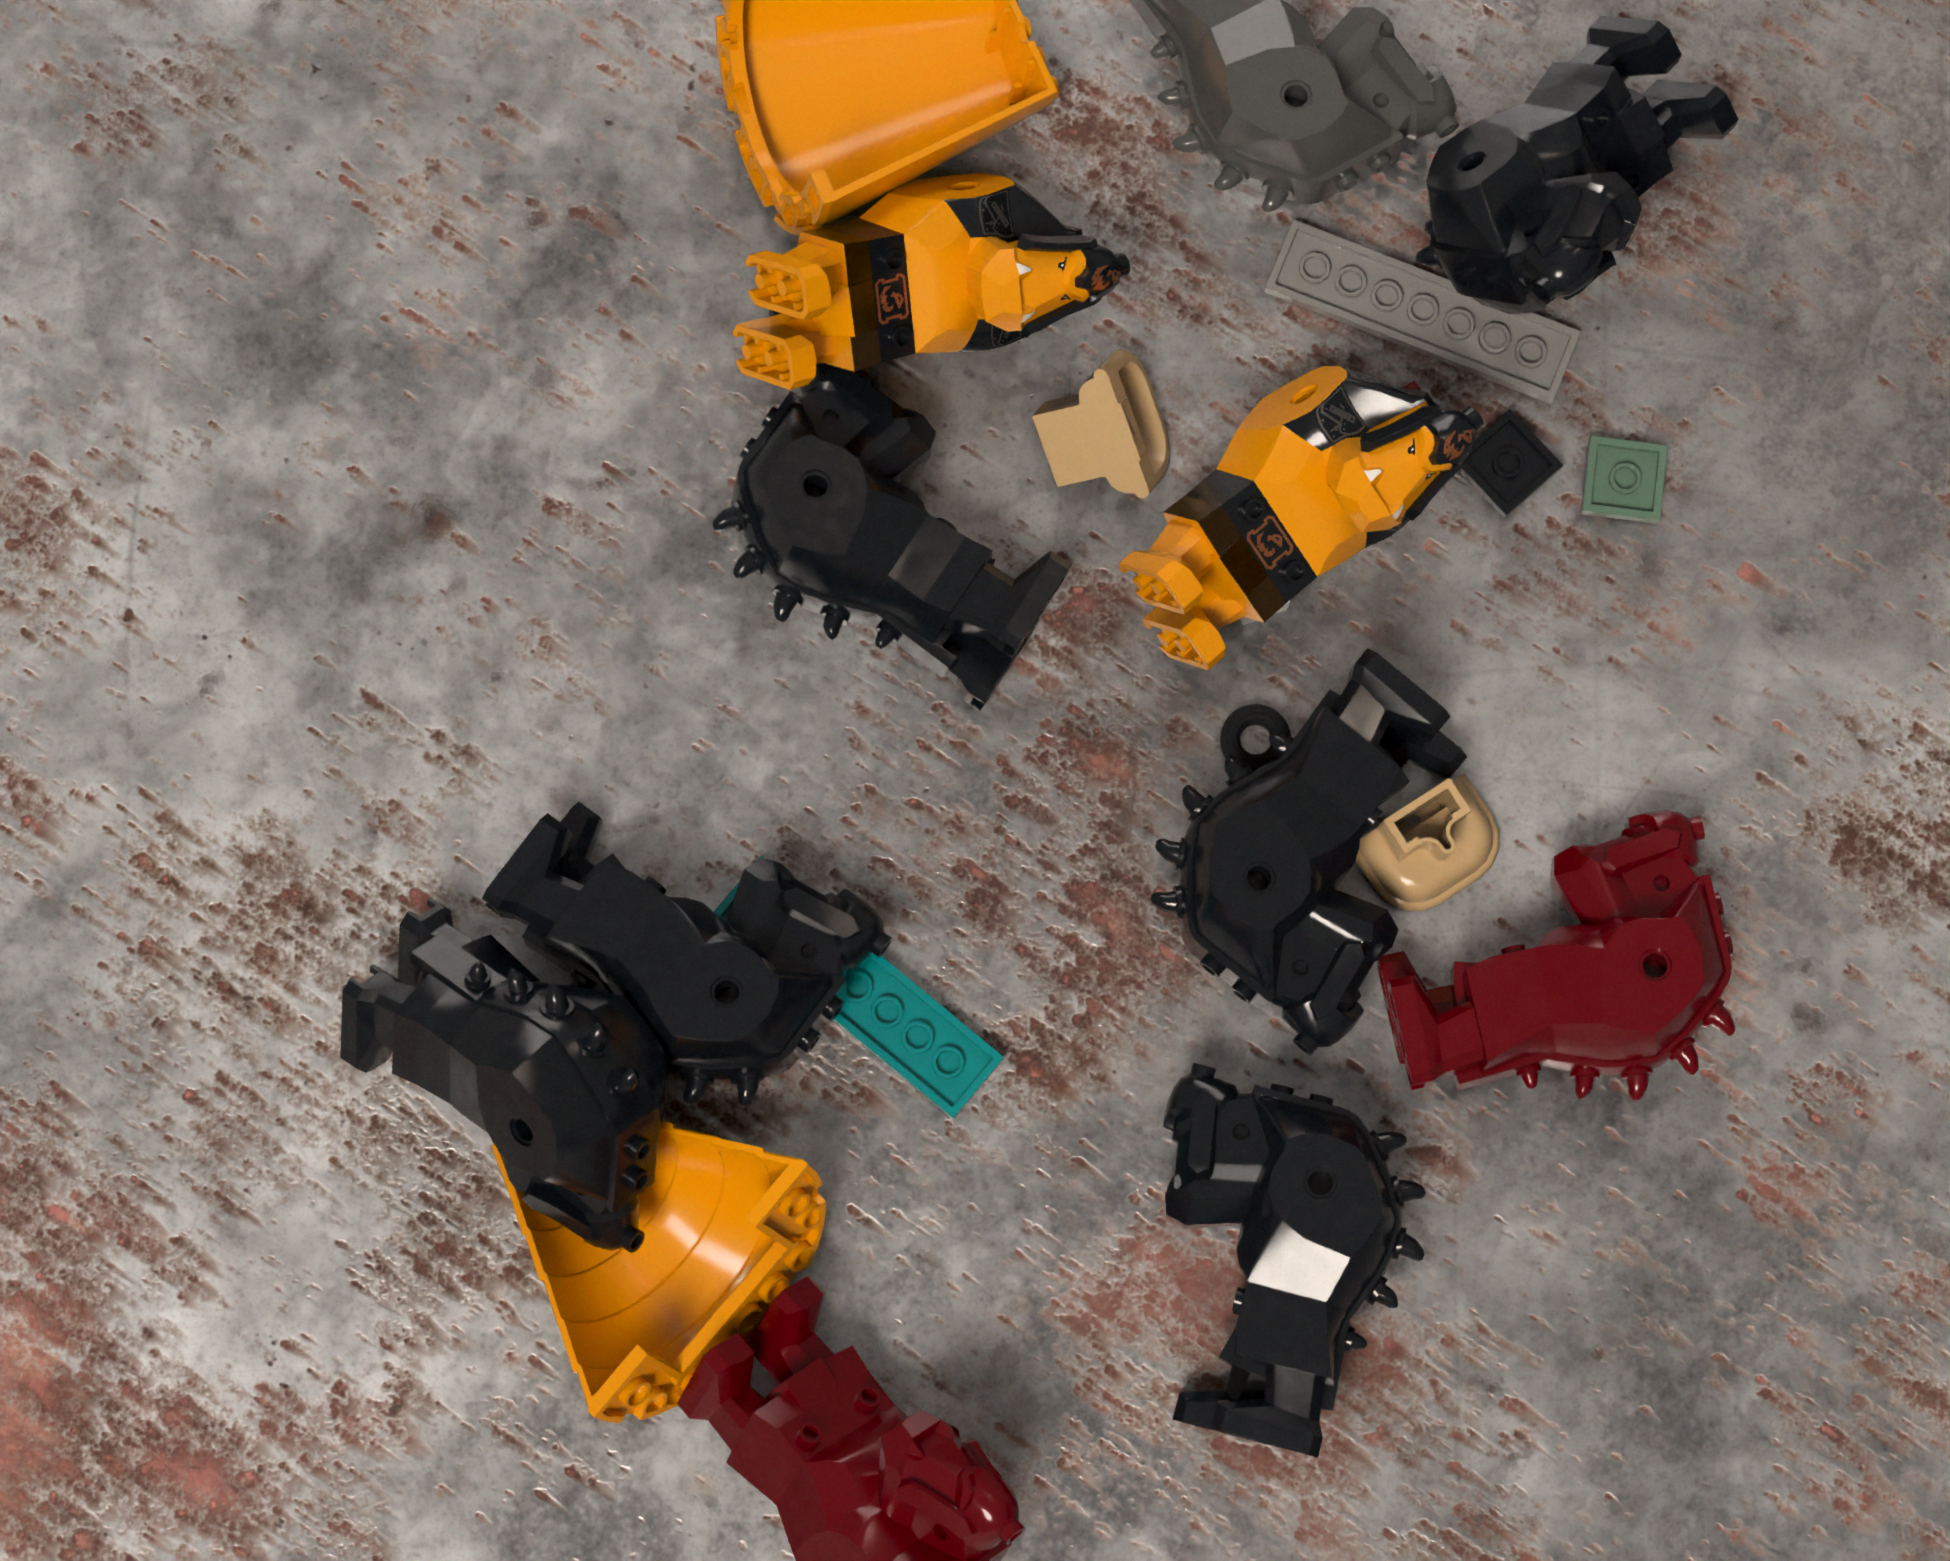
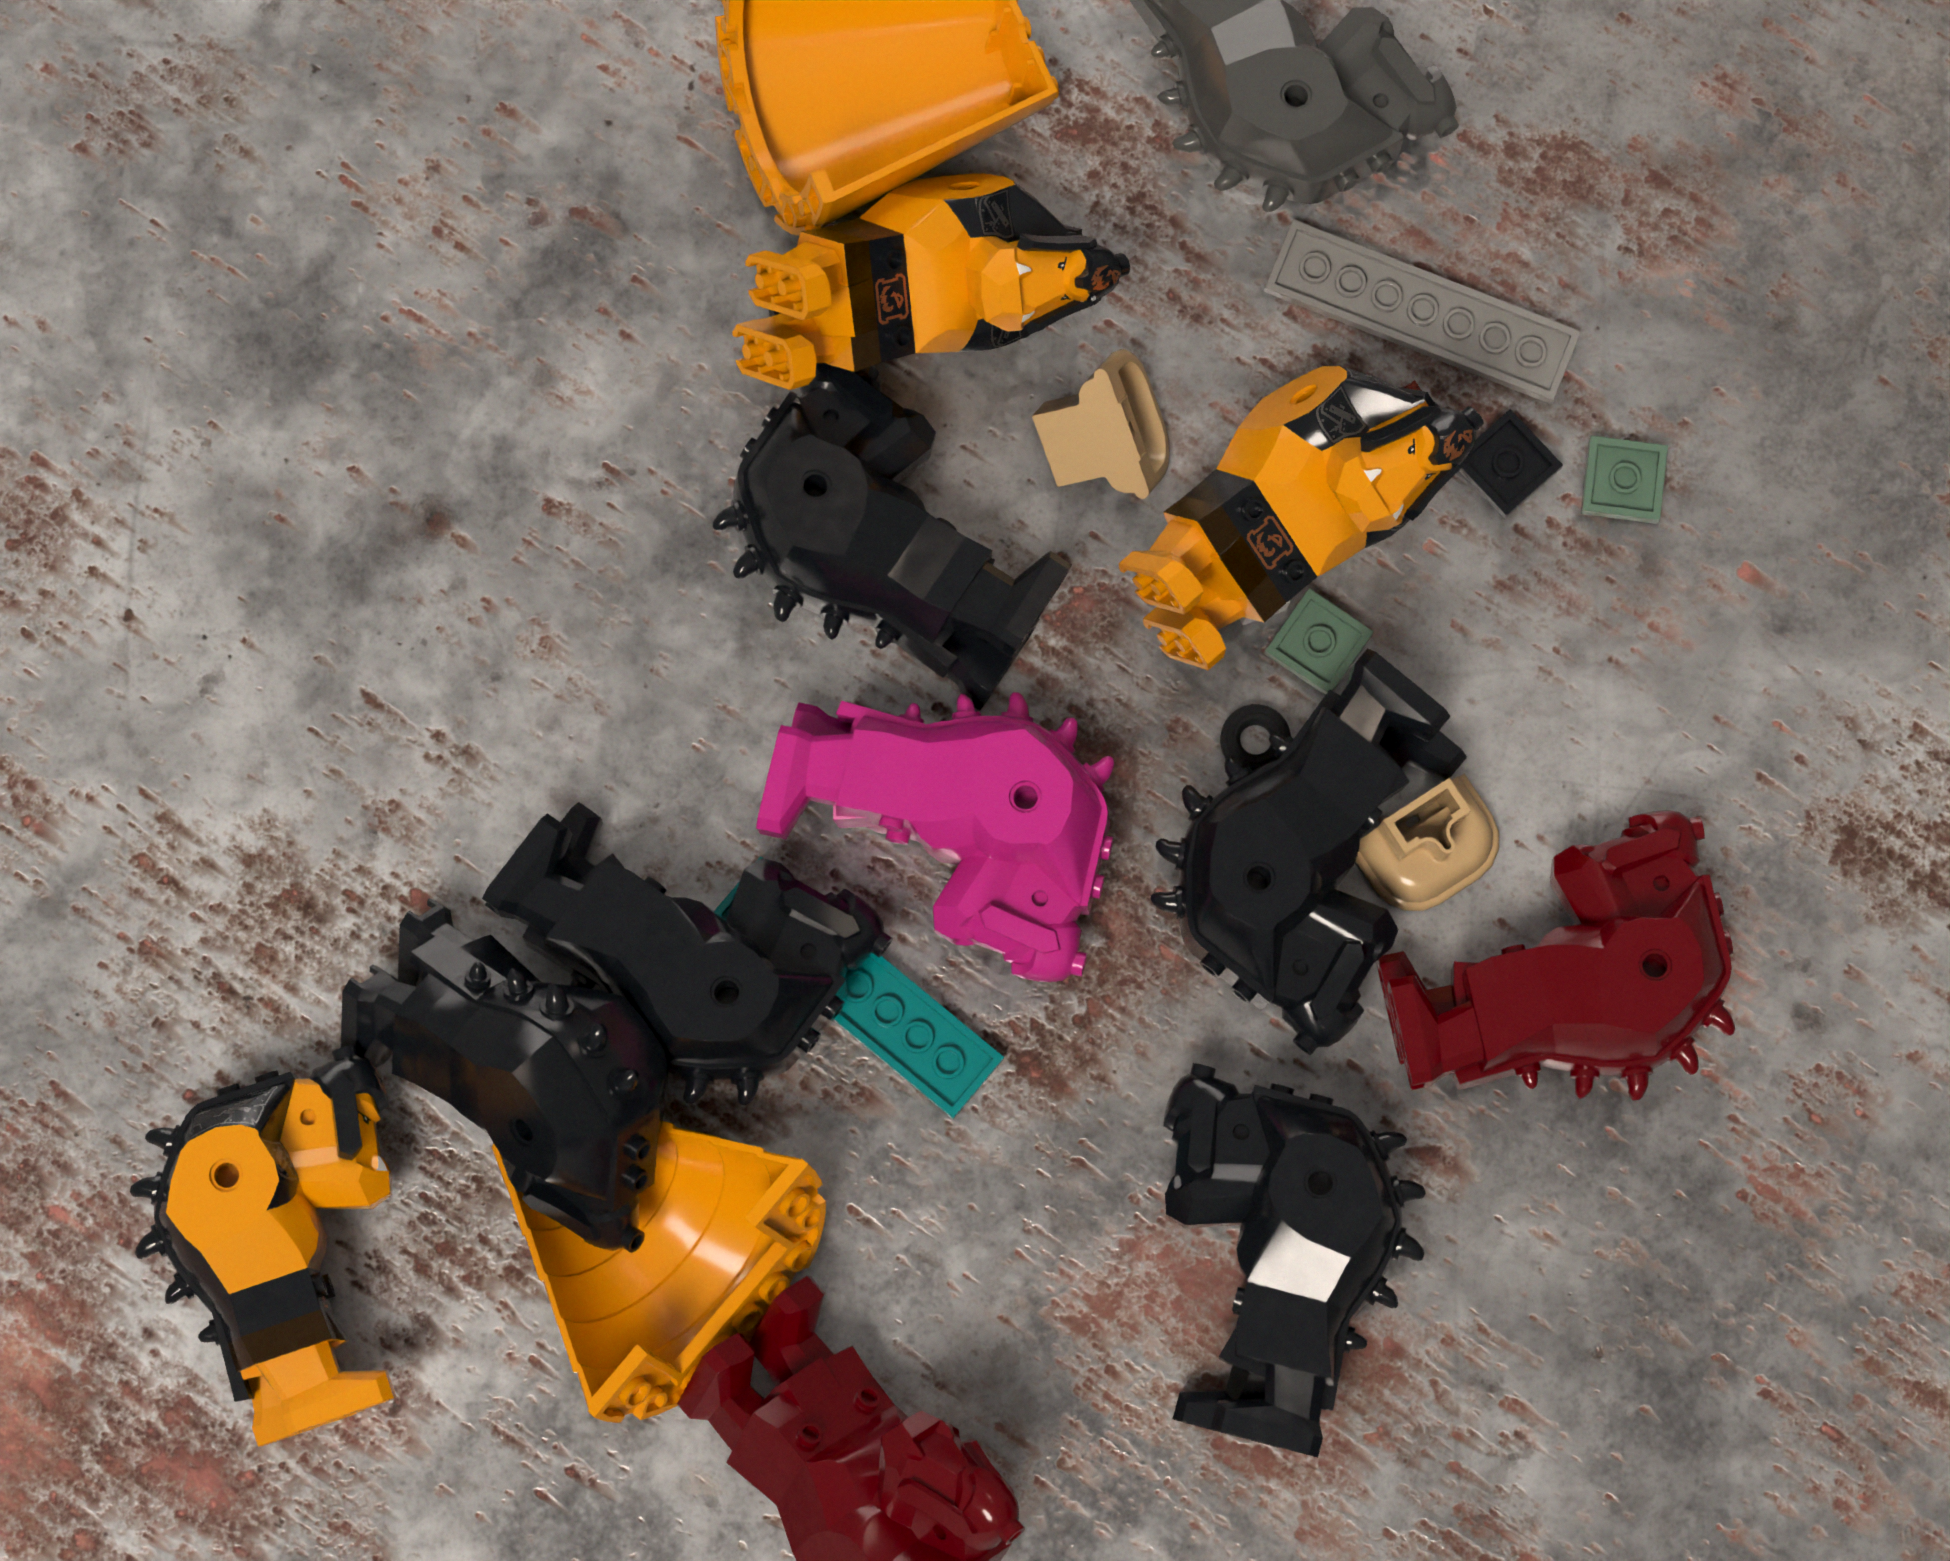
black piece [1415,16,1739,314] -> none
none -> piece [130,1044,397,1447]
none -> dark pink piece [756,692,1114,982]
none -> sand green plate [1264,588,1374,695]

